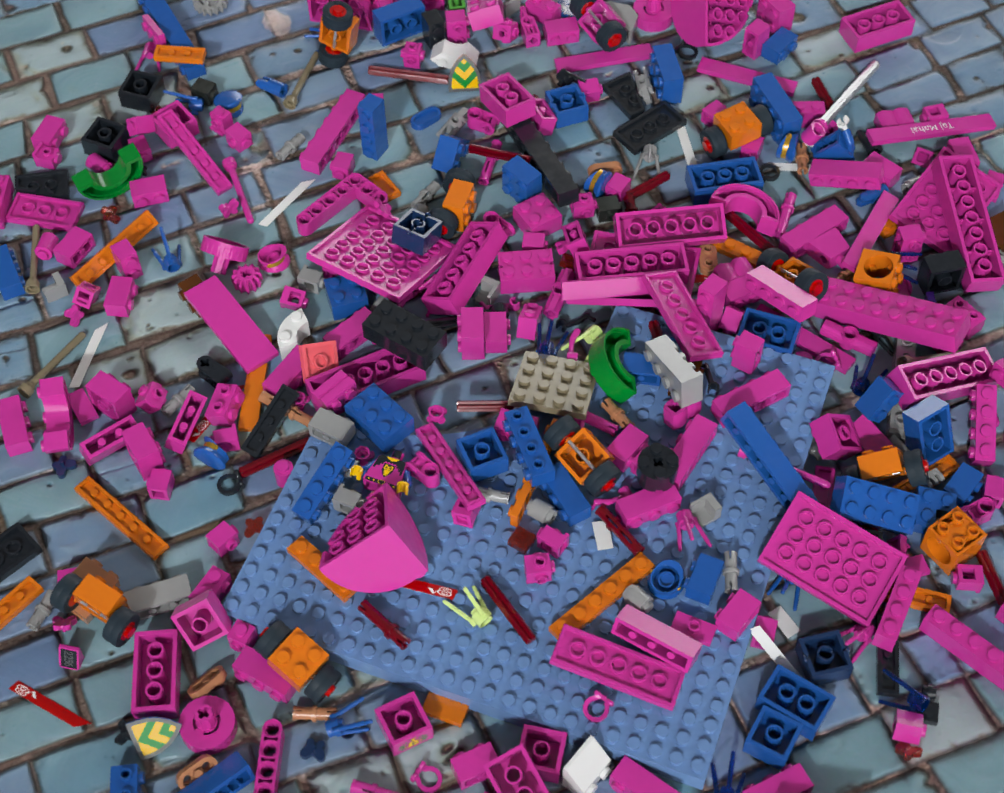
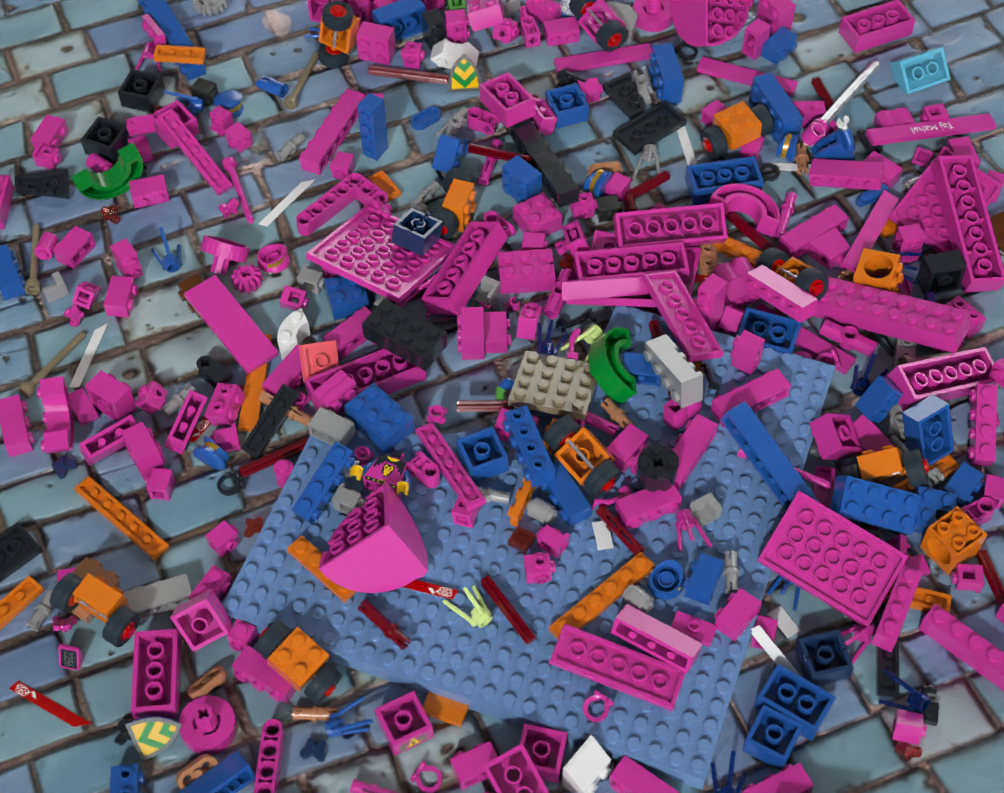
dark pink tile [5,192,85,232] -> none
orange plate [69,209,159,287] -> none
none -> dark pink brick [356,21,396,65]
none -> arm [496,377,515,400]
none -> medium azure slope [890,47,951,94]

